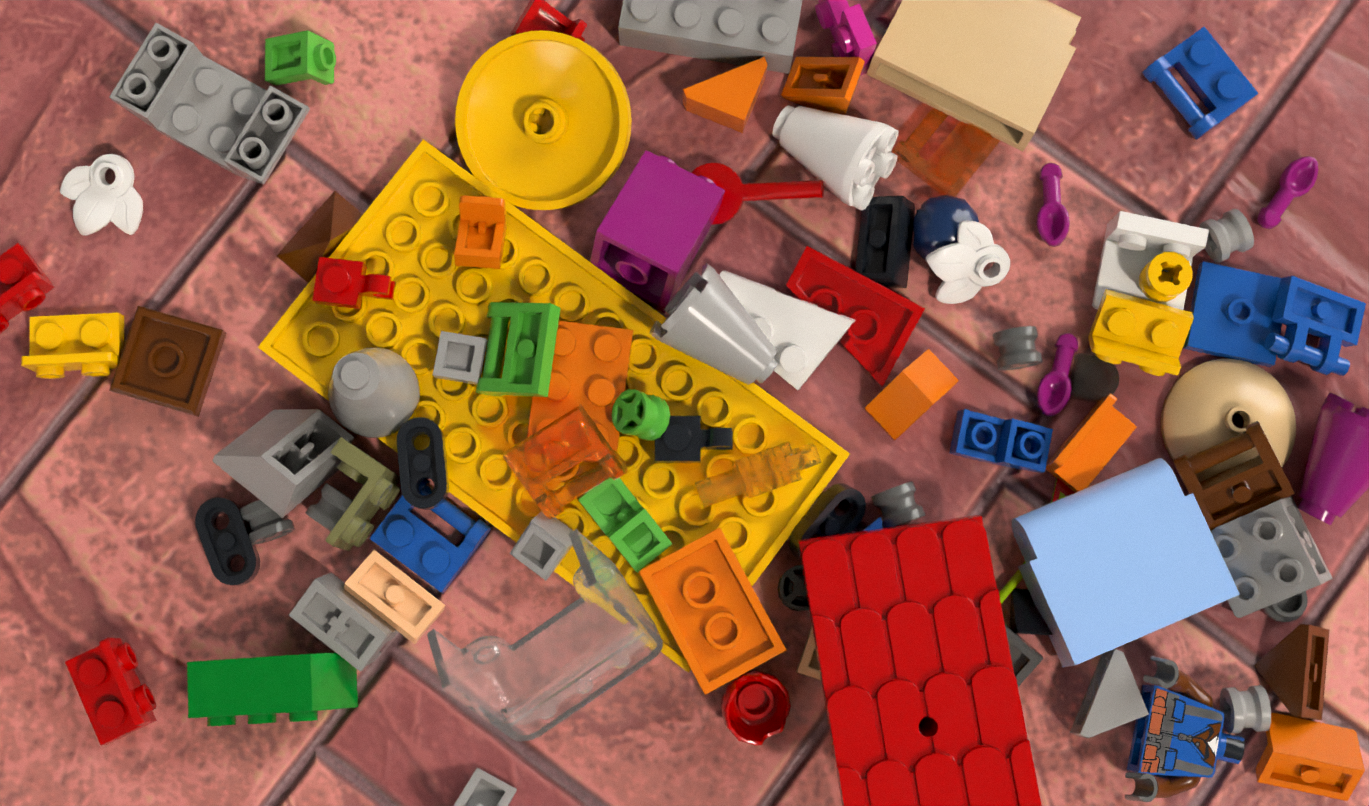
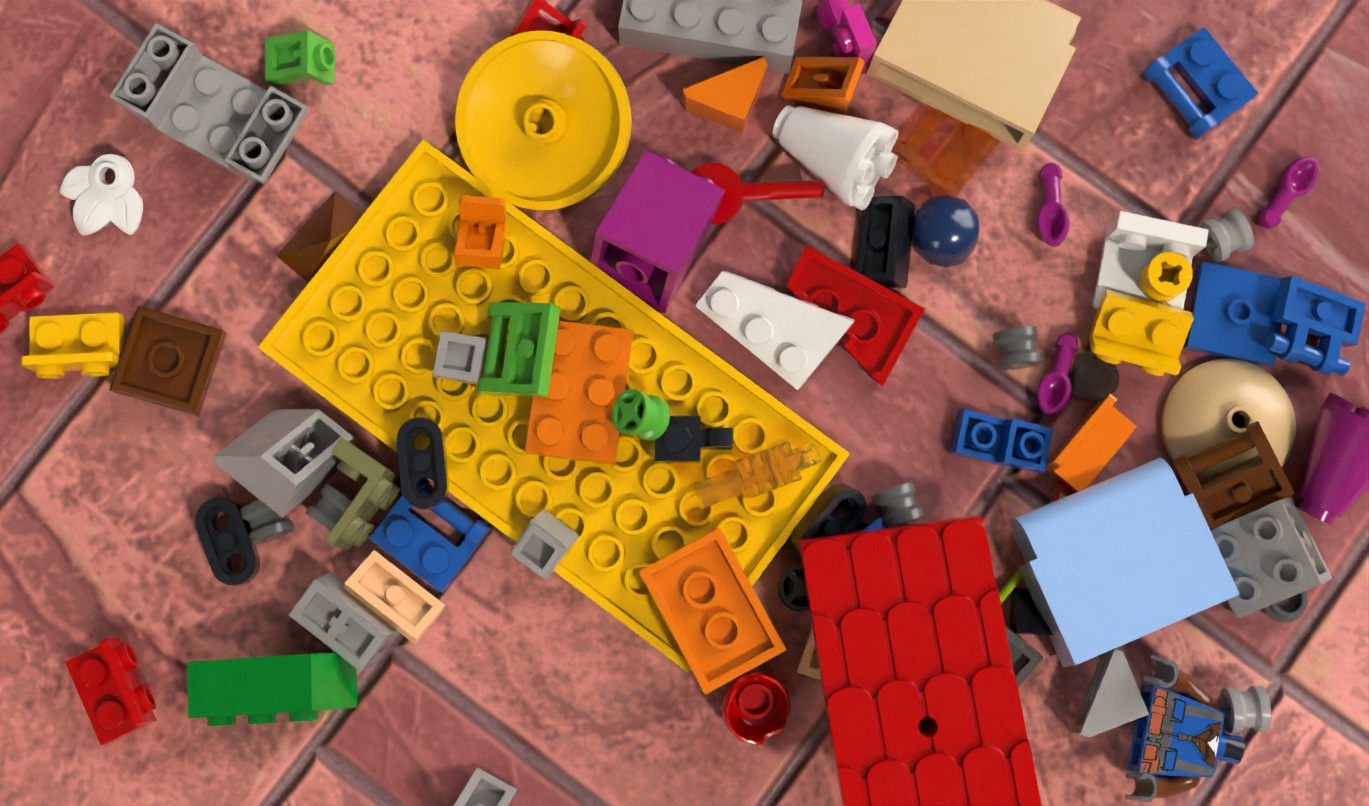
red plate [312,257,396,309] -> none
light grey cone [328,348,420,438] -> none
clear windscreen [427,529,663,741] -> none
clear orange plate [503,404,627,519] -> none
bright green slope [576,469,672,573] -> none
light grey cone [649,263,778,385] -> none
orange slope [864,349,959,441] -> none
white plate [926,221,1010,304] -> none
reddish brown slope [1254,624,1330,720] -> none
orange panel [1255,712,1365,801] -> none

